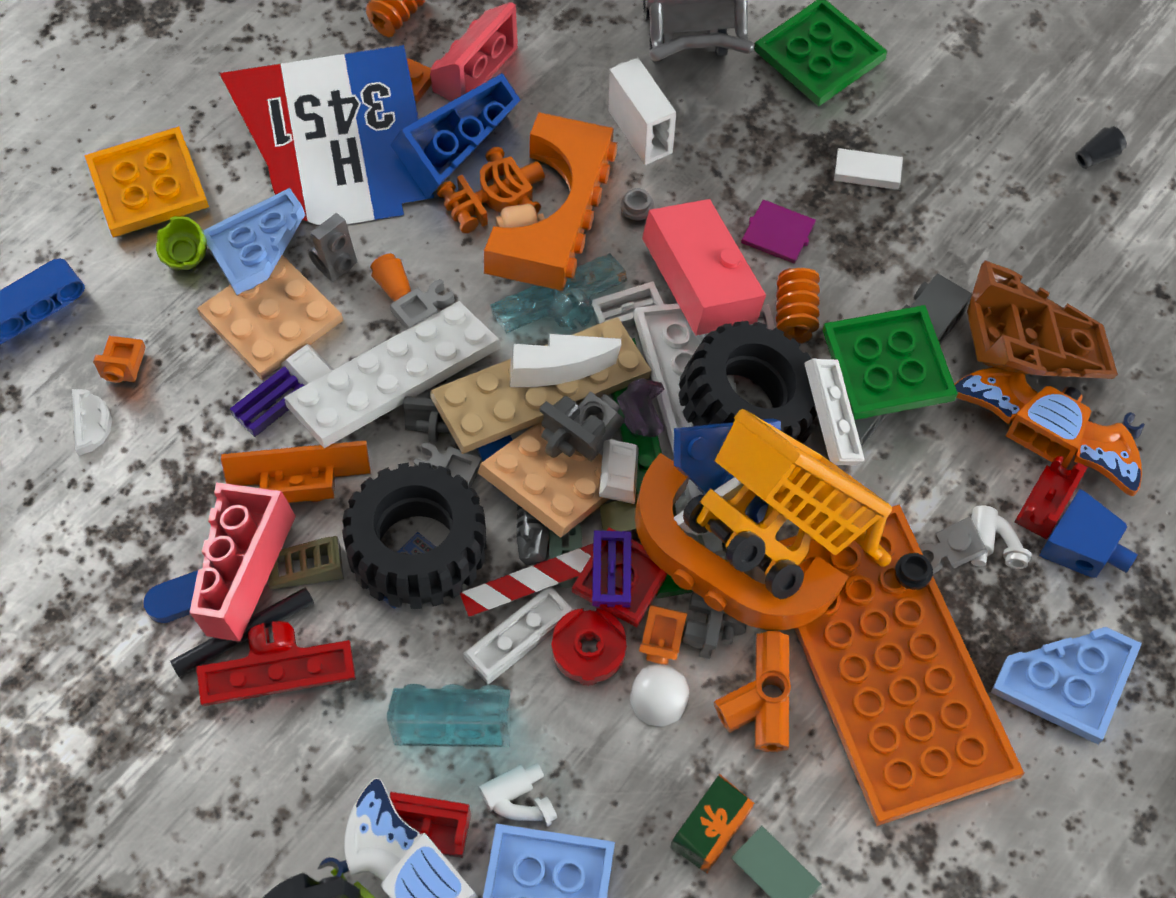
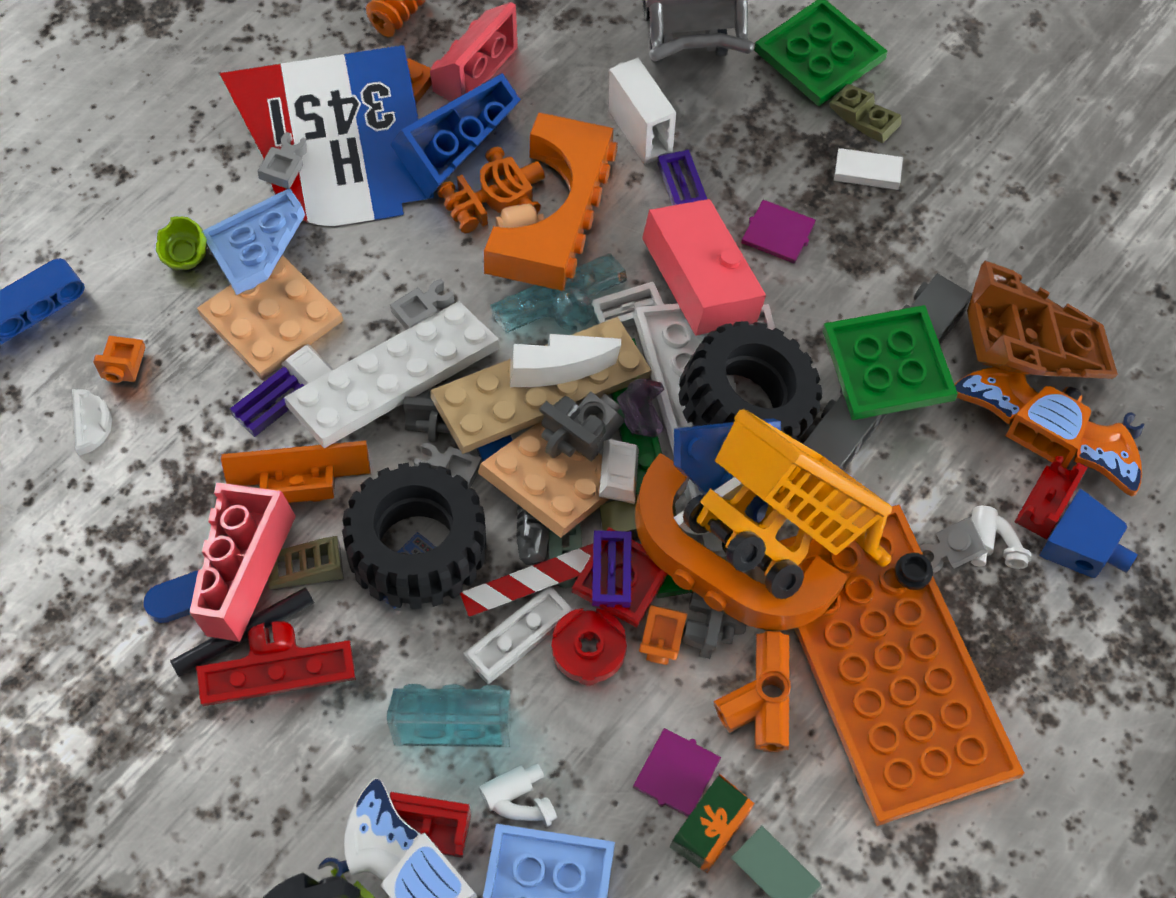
light orange plate [84,126,209,238] -> none
flat silver plate [308,213,357,282] -> none
orange cone [370,253,411,302] -> none
light grey plate [621,188,654,220] -> none
white hair [630,664,690,727] -> none
orange piece [776,268,820,344] -> none
white tile [804,358,865,465] -> none
light blue plate [990,627,1142,745] -> none
black cone [1075,126,1127,169] -> none
none -> light grey plate [258,132,307,189]
none -> magenta piece [633,728,721,817]
none -> dark purple tile [657,149,707,206]
none -> olive slope [829,84,902,143]

